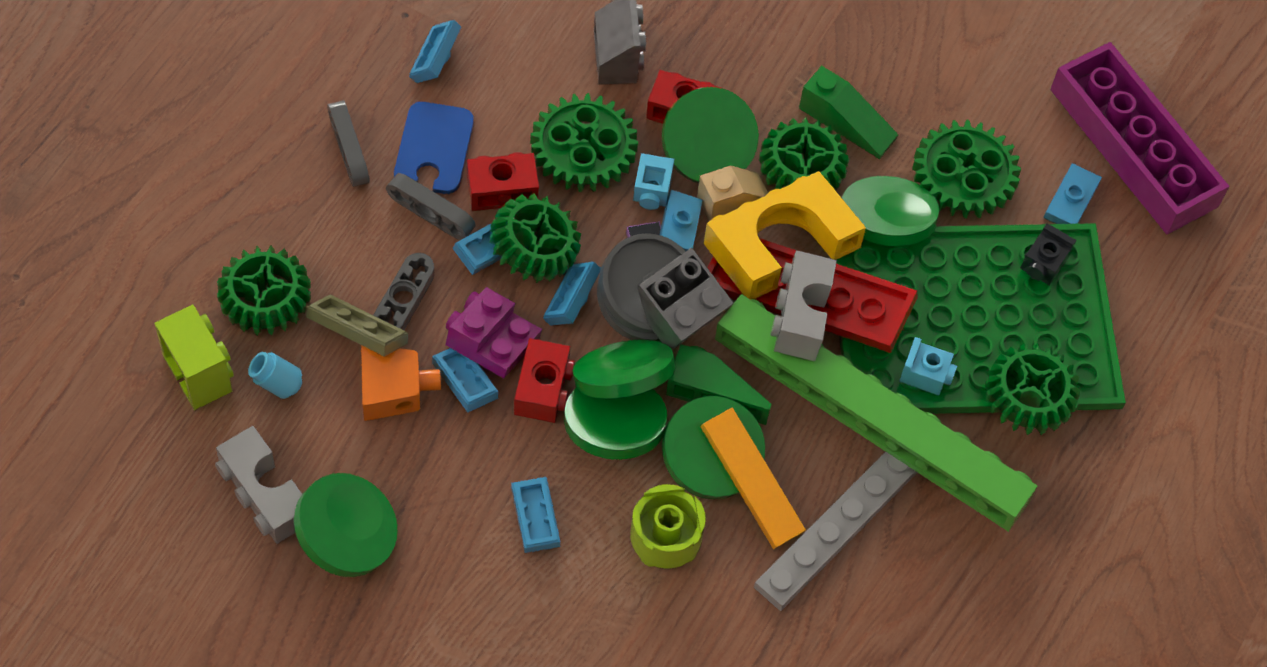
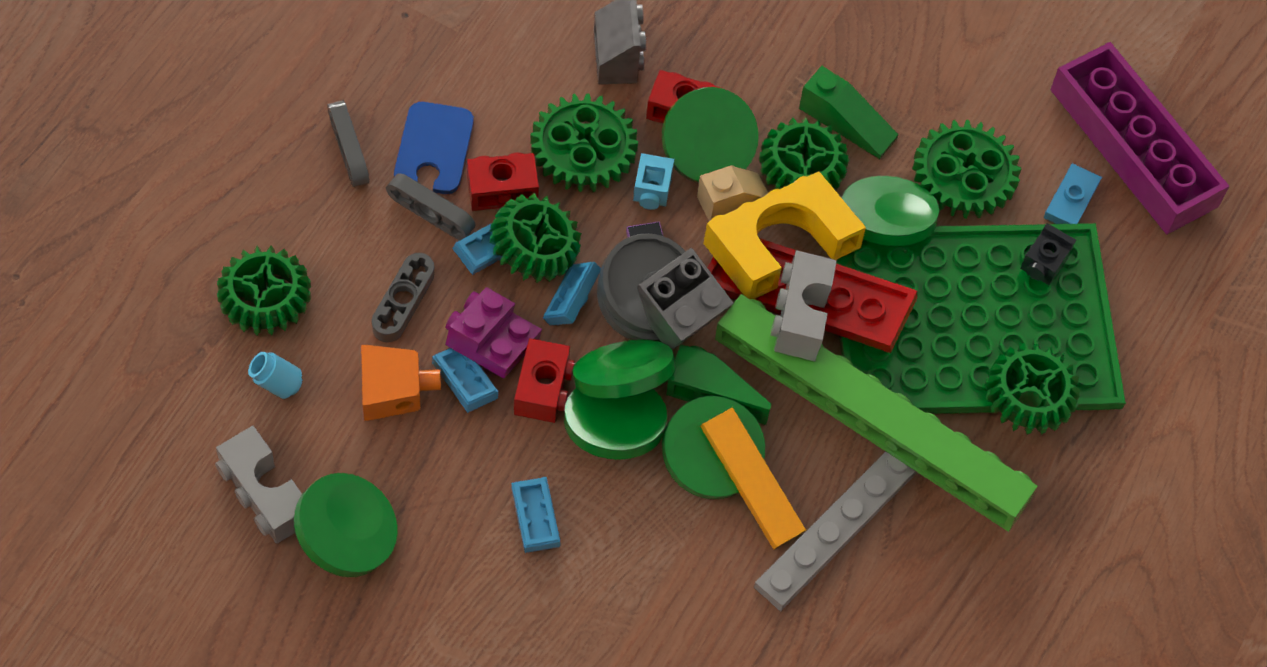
lime piece [154,305,234,410] -> none
olive tile [306,294,408,357] -> none
dark azure plate [409,20,461,83] -> none
lime brick [630,484,706,569] -> none
dark azure plate [660,190,703,251] -> none
medium azure brick [899,337,957,395] -> none

